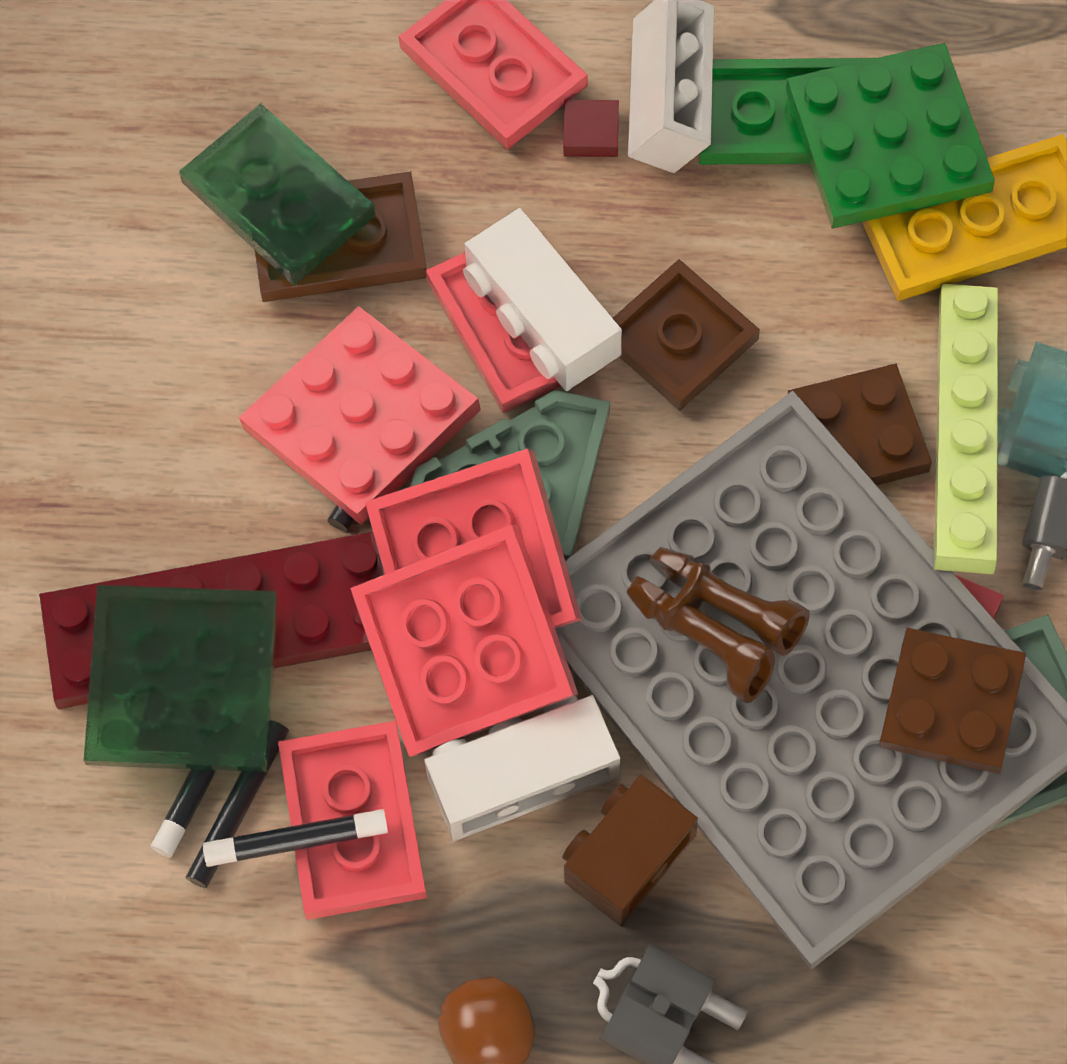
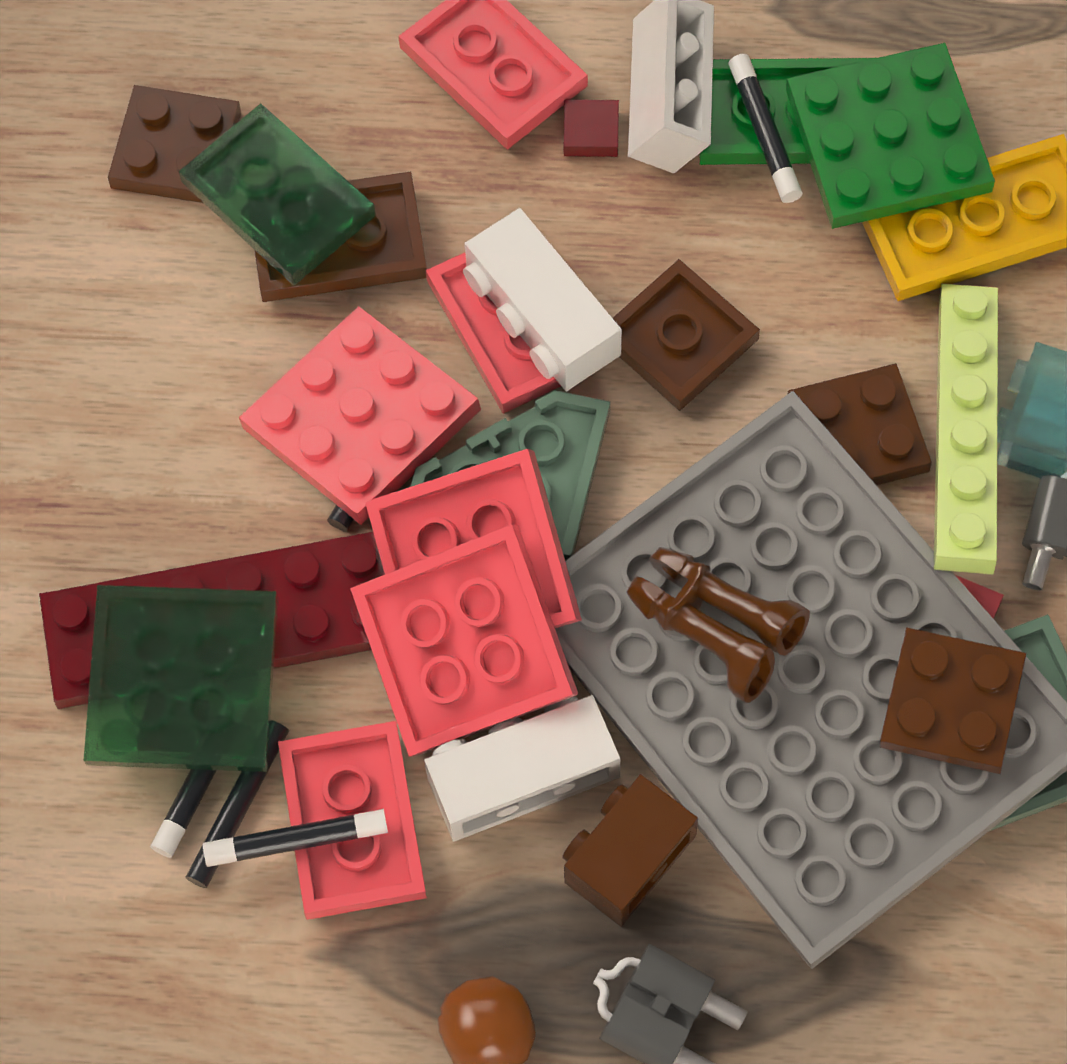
none -> reddish brown plate [108,85,241,205]
none -> black bar [728,54,803,203]

